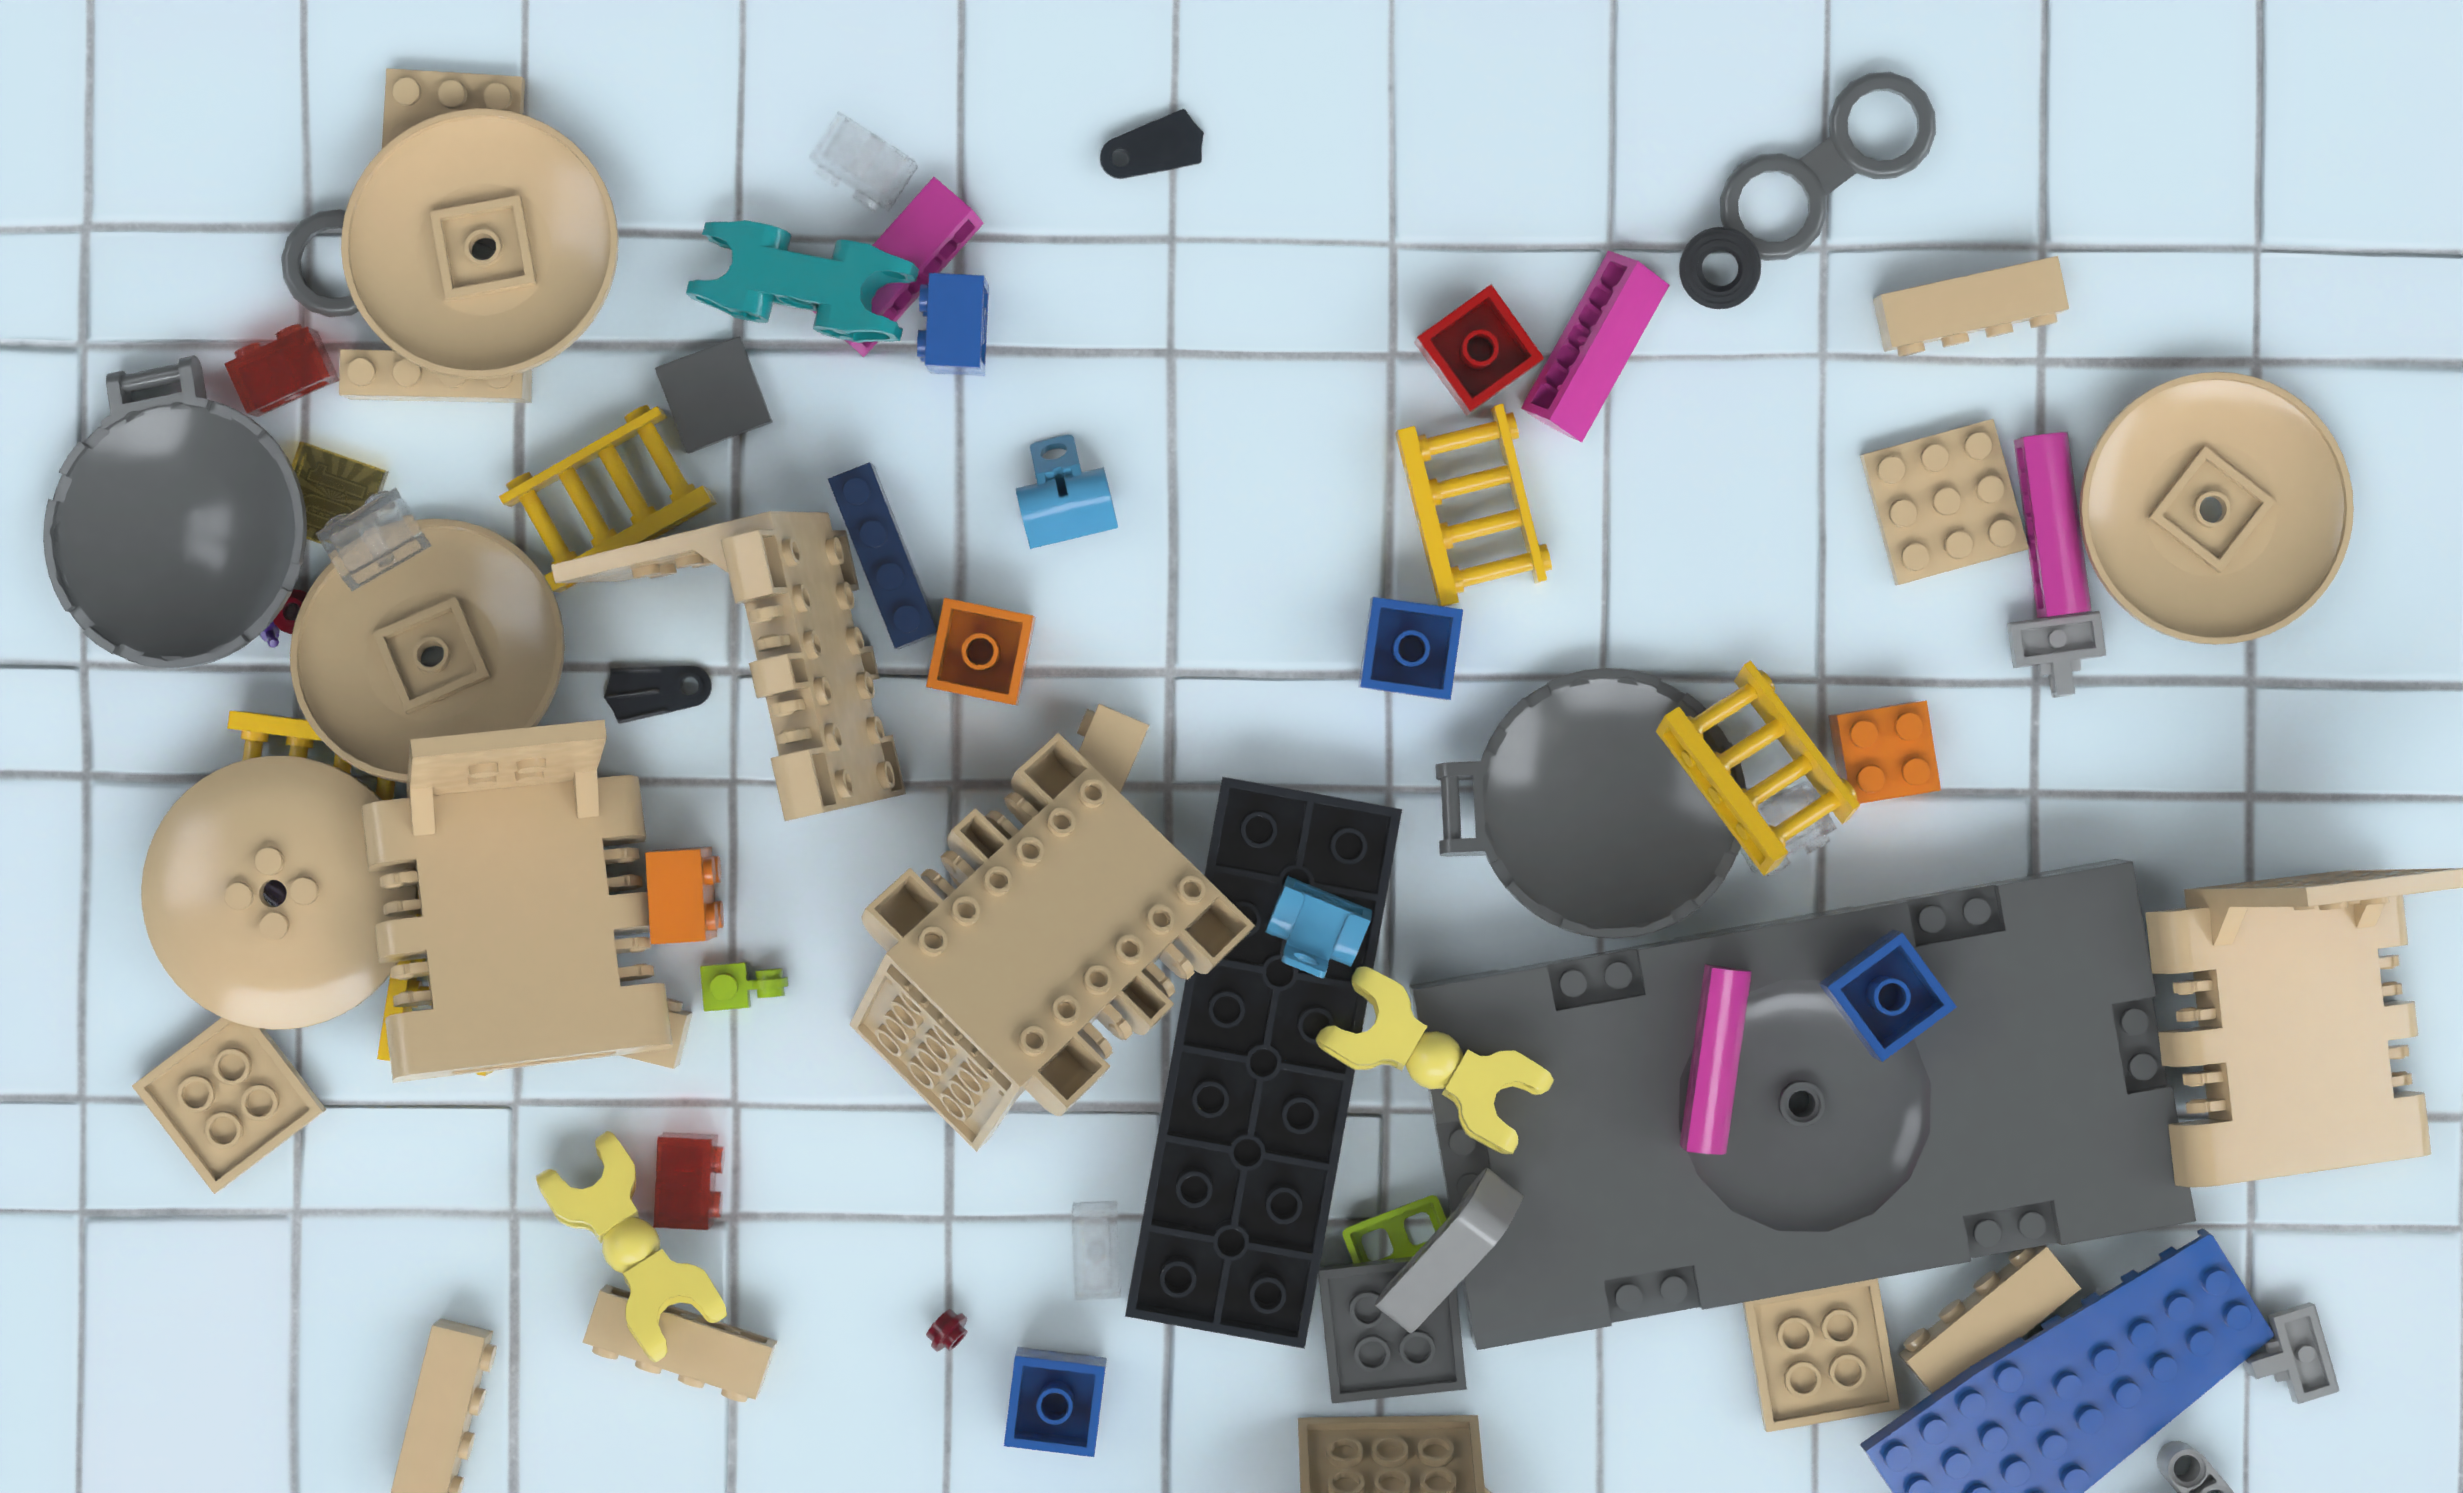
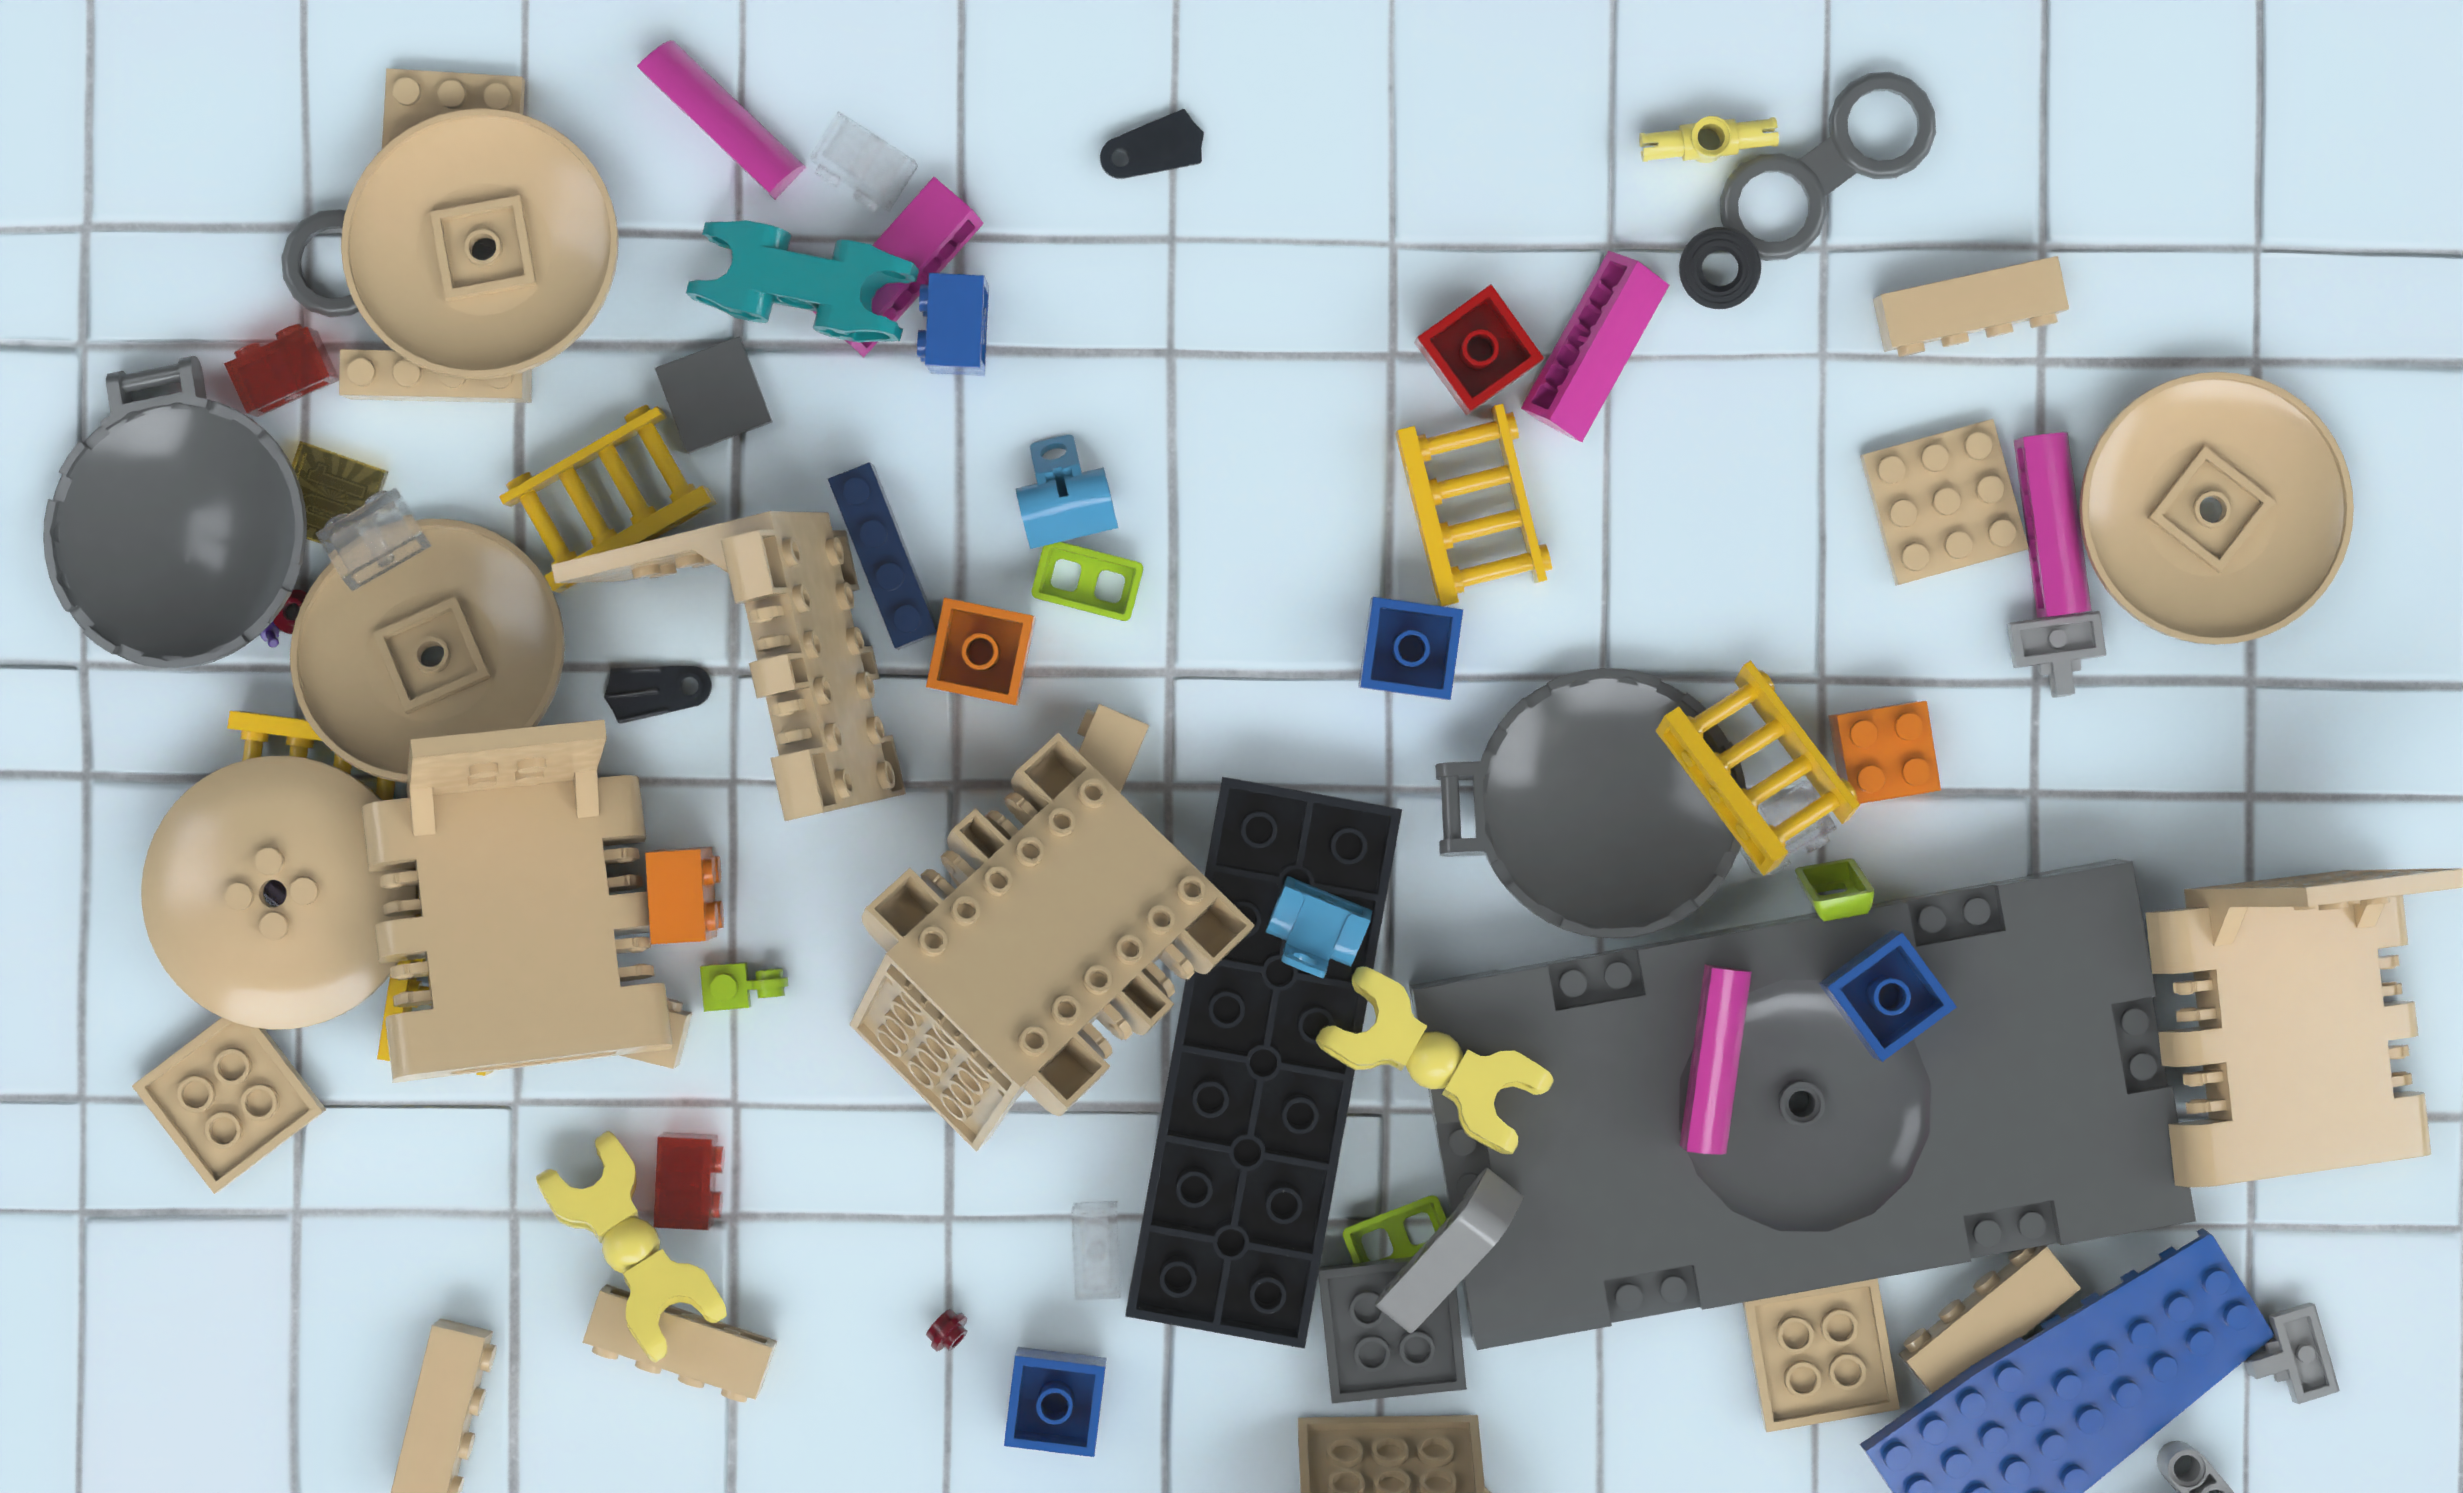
none -> dark pink brick [637,40,806,200]
none -> lime piece [1031,542,1143,621]
none -> light yellow pin [1639,116,1779,163]
none -> lime piece [1795,858,1874,921]

